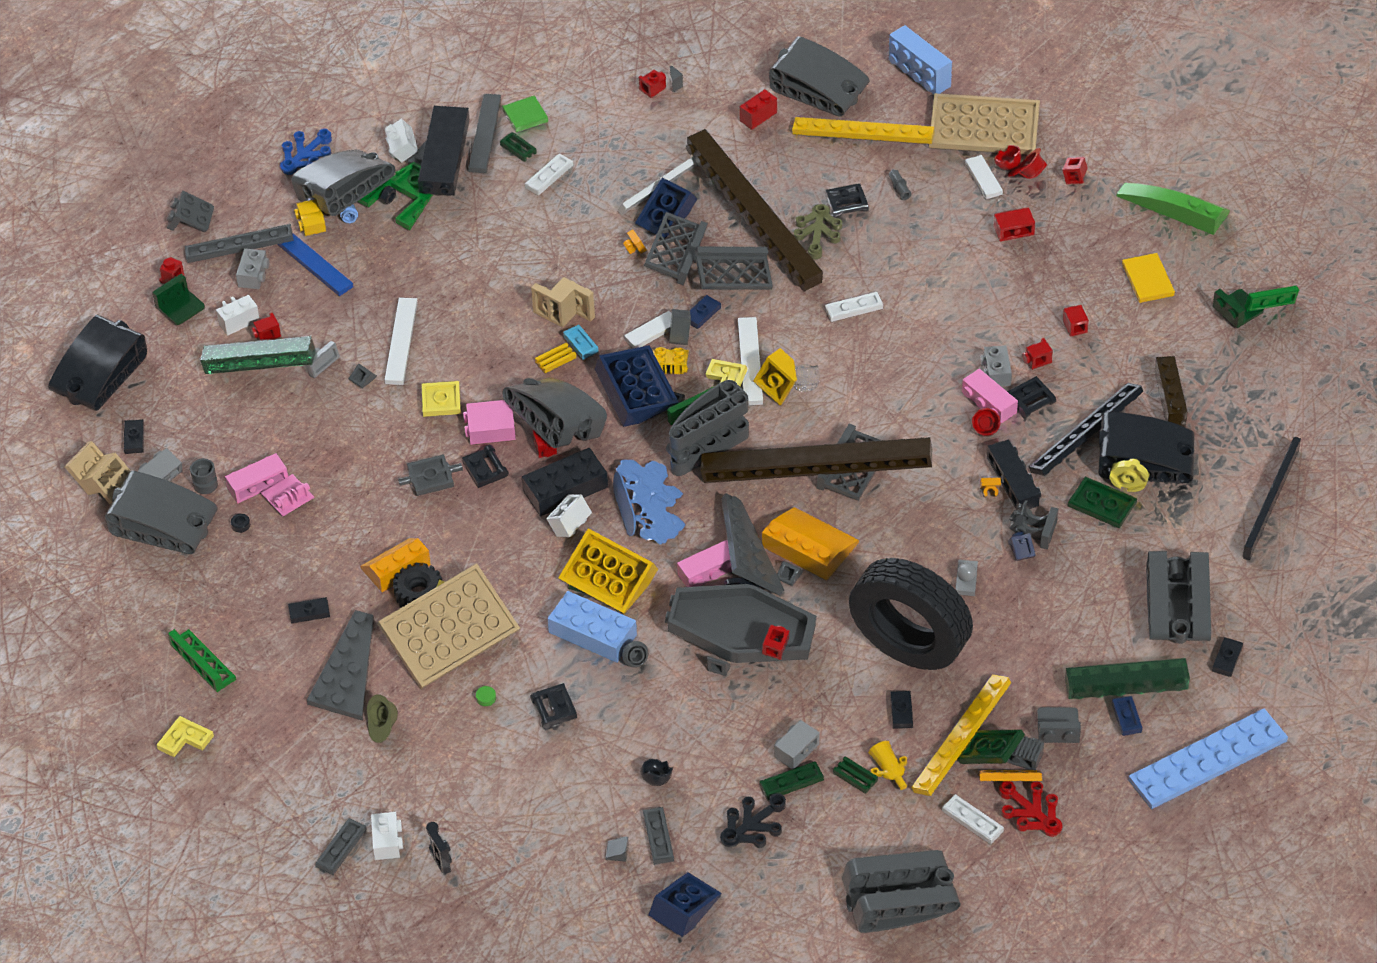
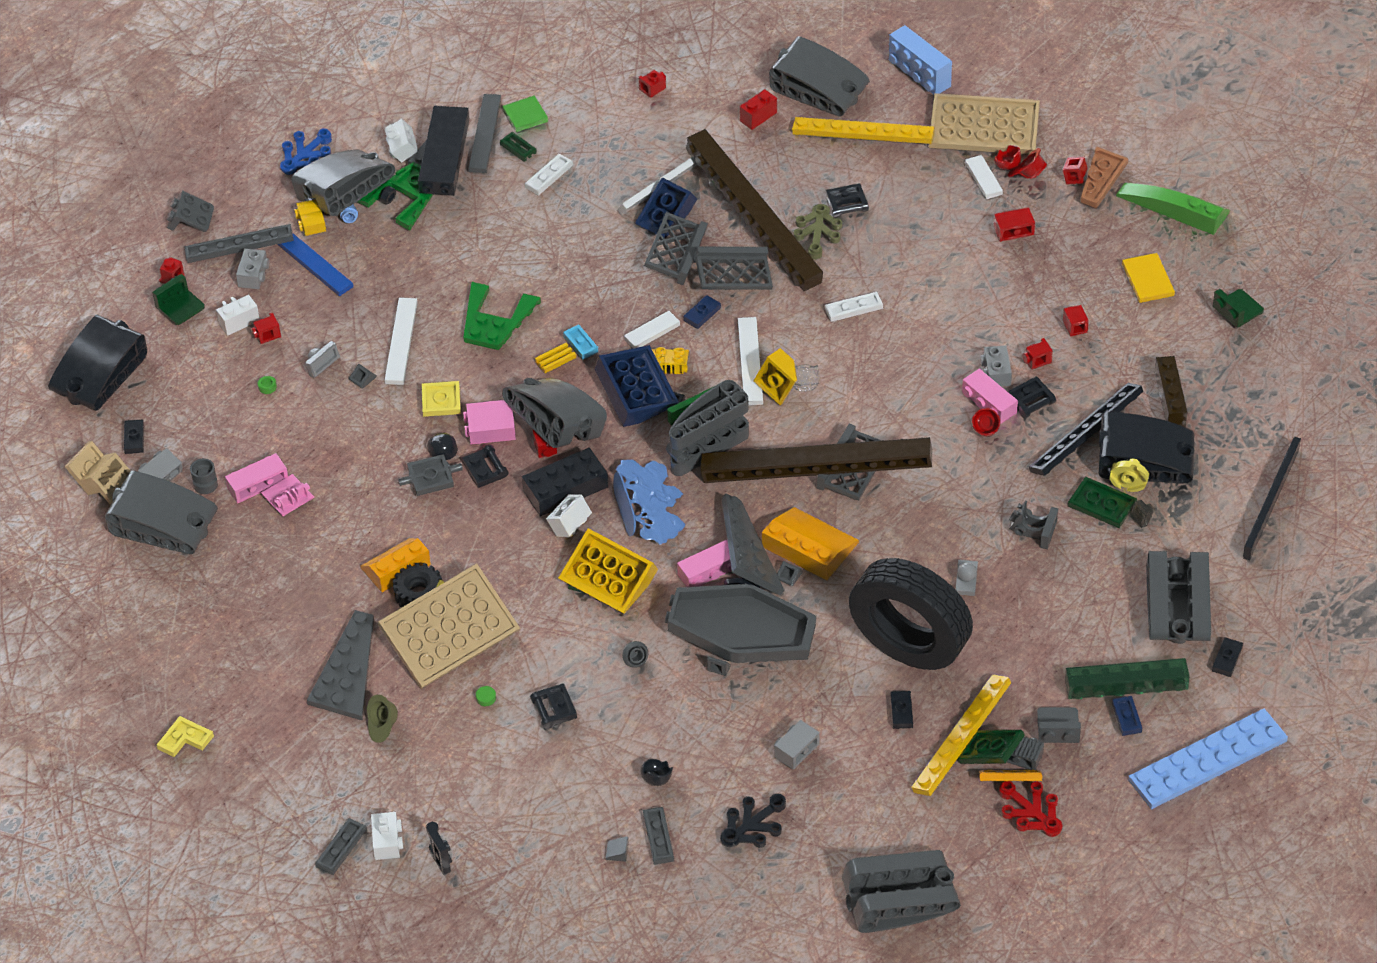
green fence [168,629,236,692] -> none
clear green brick [200,336,316,374] -> none
black tile [230,514,251,533] -> none
black plate [288,597,330,624] -> none
tan bracket [531,277,595,327] -> none
light blue brick [548,591,637,663] -> none
light orange tile [623,229,647,254] -> none
dark blue slope [648,872,722,937] -> none
dark grey slope [669,309,691,345] -> none
dark grey slope [670,65,683,92] -> none
light yellow plate [706,359,748,386] -> none
dark green tile [759,761,824,801] -> none
red brick [762,625,790,660] -> none
dark green tile [833,756,878,794] -> none
yellow piece [868,741,907,790] -> none
dark grey axle [889,169,912,200] -> none
white tile [942,794,1004,844] -> none
light orange tile [980,478,1001,497] -> none
black brick [987,439,1041,511] -> none
dark blue bracket [1008,532,1036,561] -> none
green tile [1244,286,1299,312] -> none
none -> bright green tile [258,376,277,394]
none -> black hair [427,432,458,460]
none -> green wing [463,282,541,350]
none -> nougat wing [1080,146,1128,208]
none -> clear smoke tile [1129,500,1155,528]

